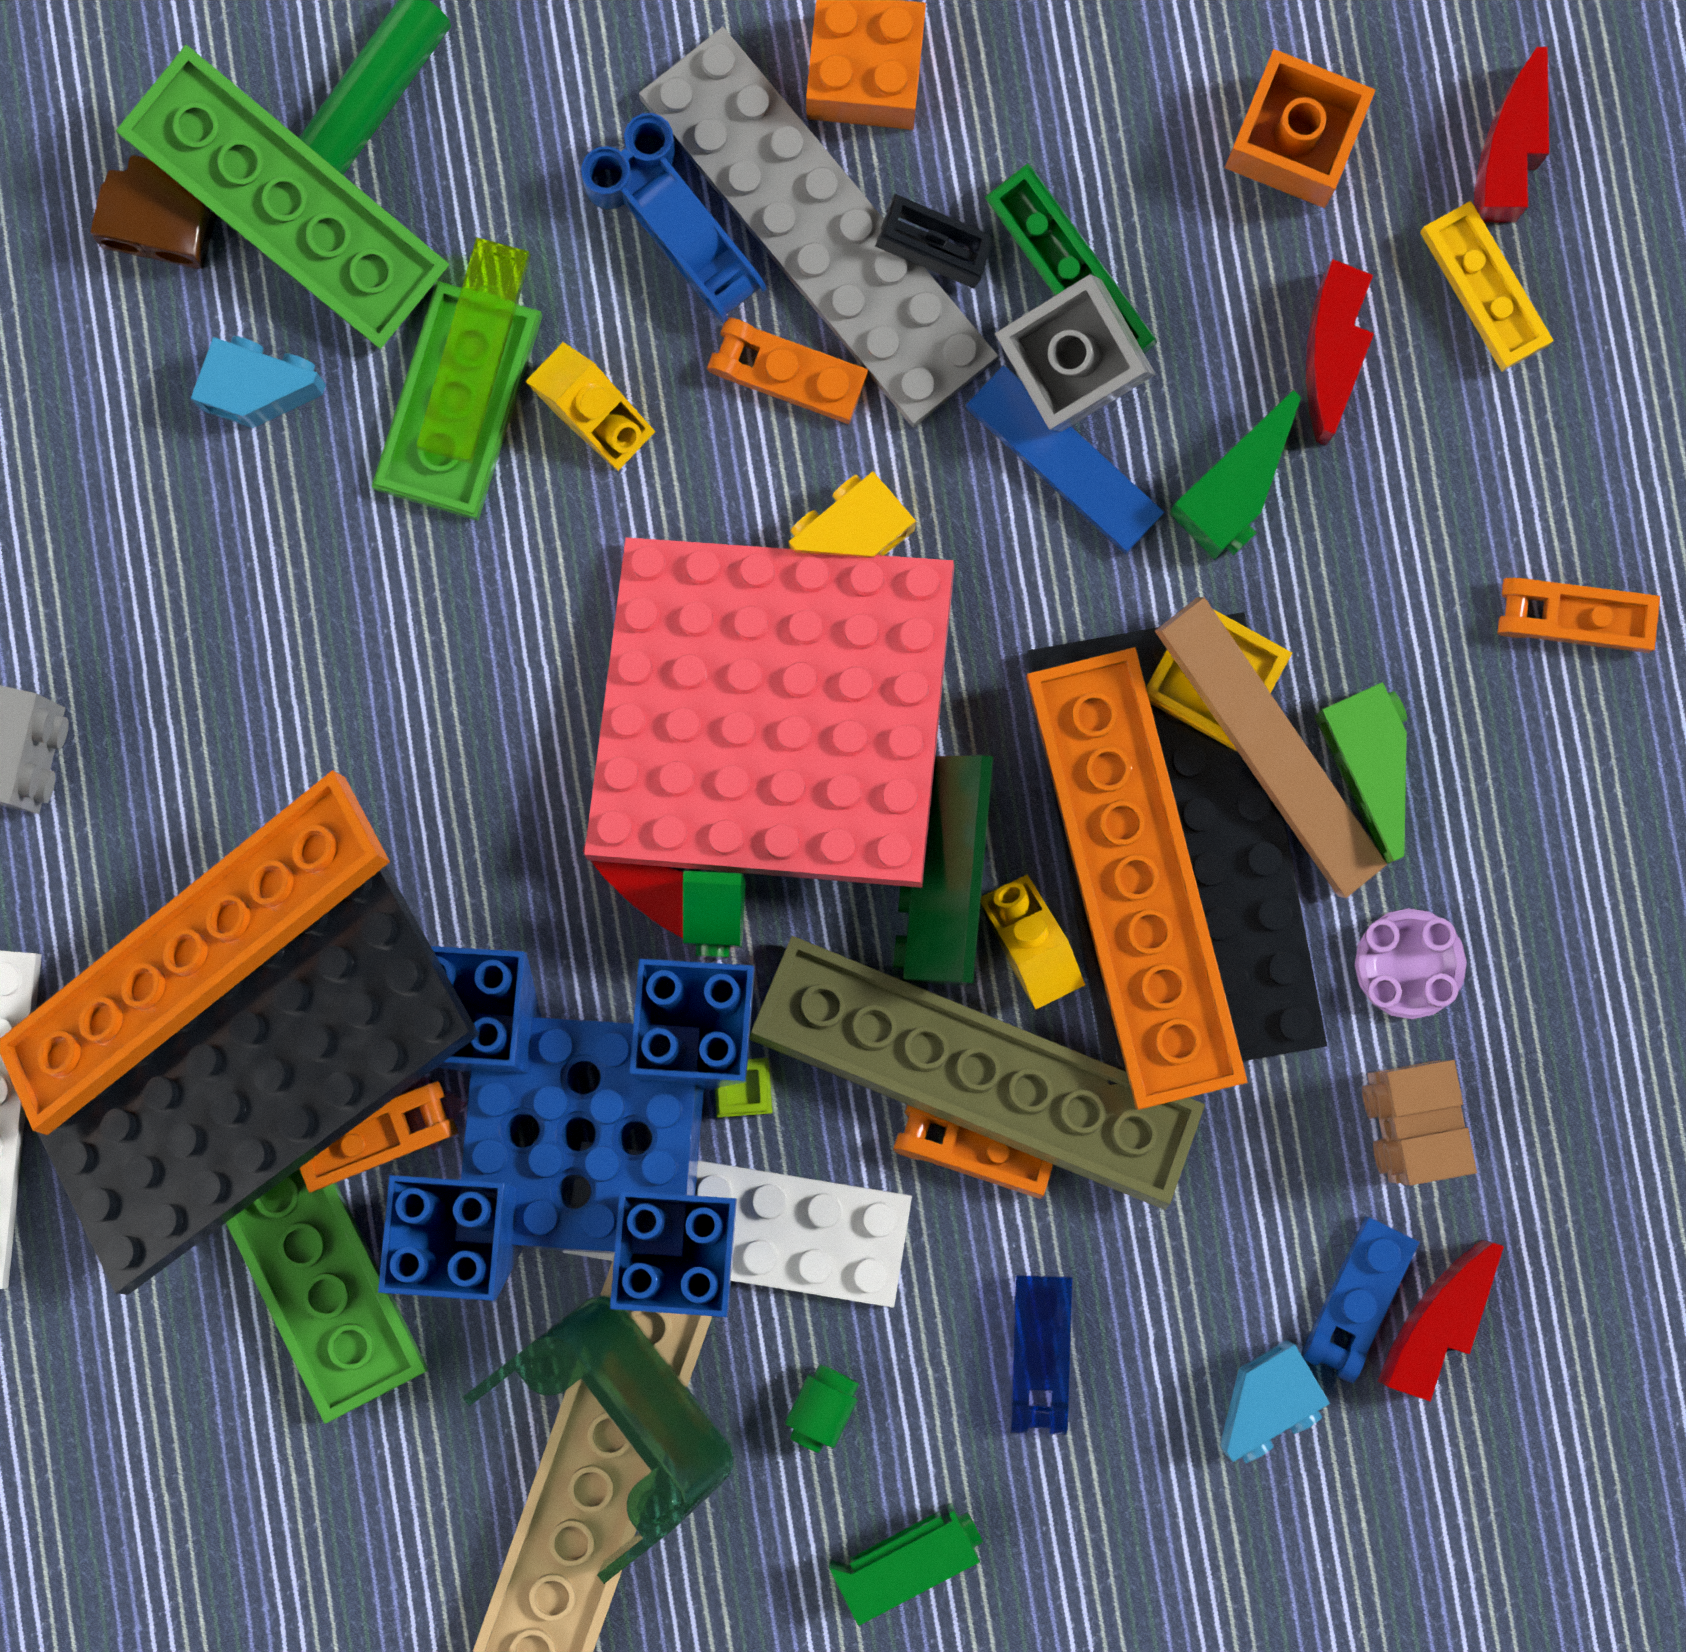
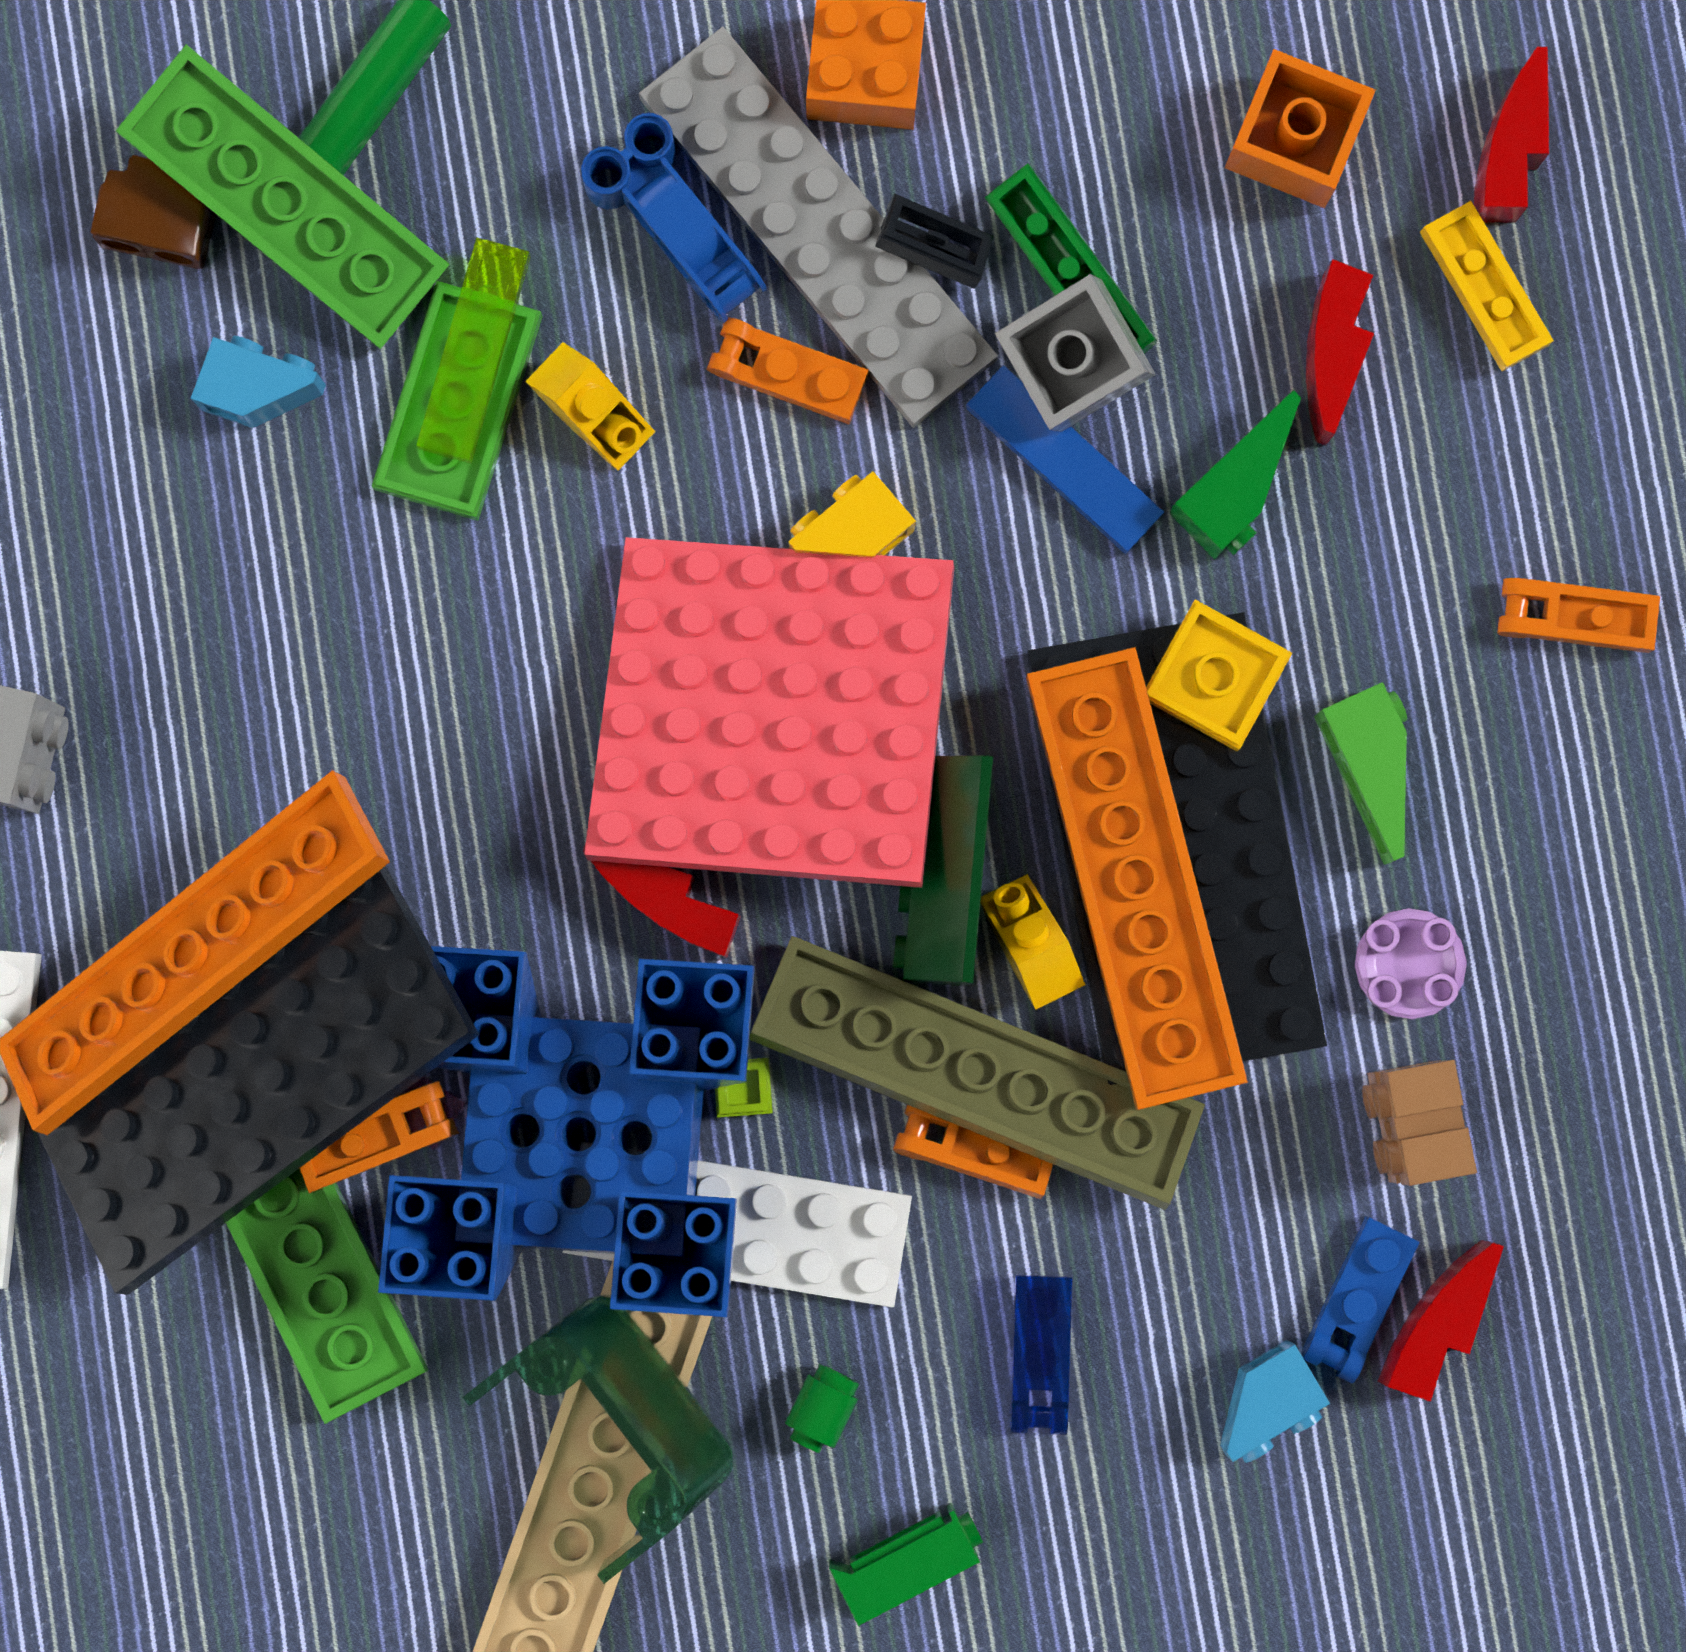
green slope [683,871,746,958] -> none
medium nougat tile [1155,597,1387,898] -> none

